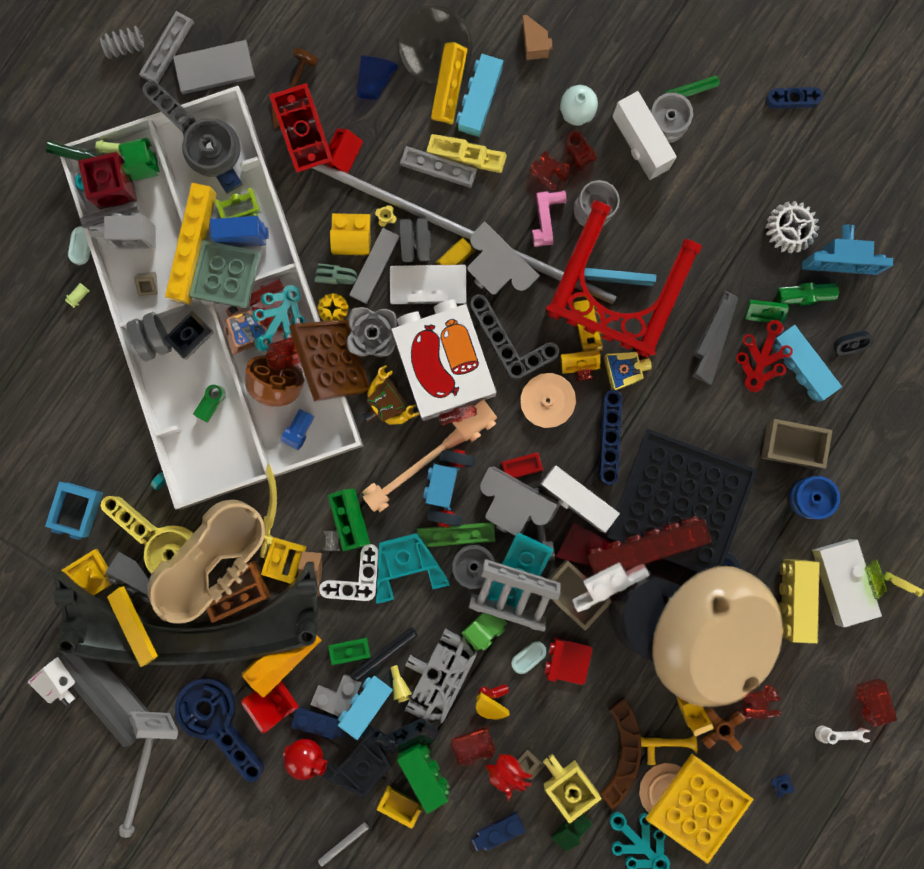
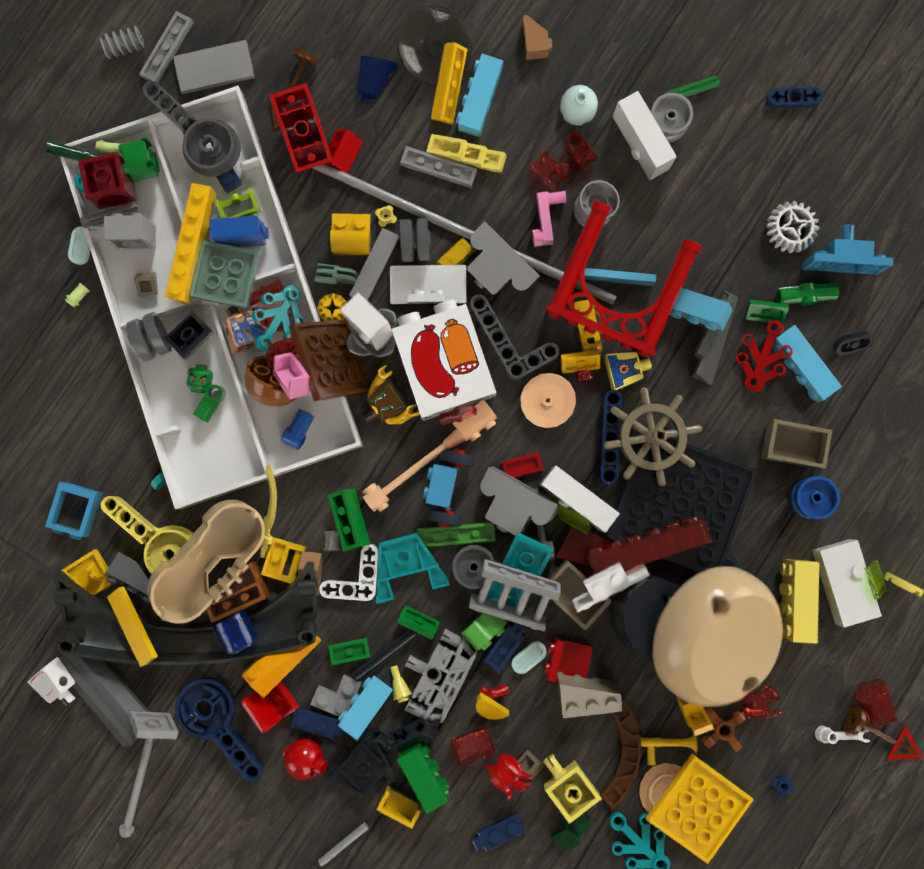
none -> green head [186,364,213,393]
none -> clear blue piece [212,609,259,655]
none -> bright pink panel [273,352,309,399]
none -> white brick [341,293,393,351]
none -> green plate [397,605,440,640]
none -> dark blue hinge [484,623,527,673]
none -> clear neon green piece [557,504,592,535]
none -> dark tan wedge [557,672,622,719]
none -> dark tan piece [604,387,702,487]
none -> medium azure brick [670,288,733,331]
none -> reddish brown piece [843,706,923,760]

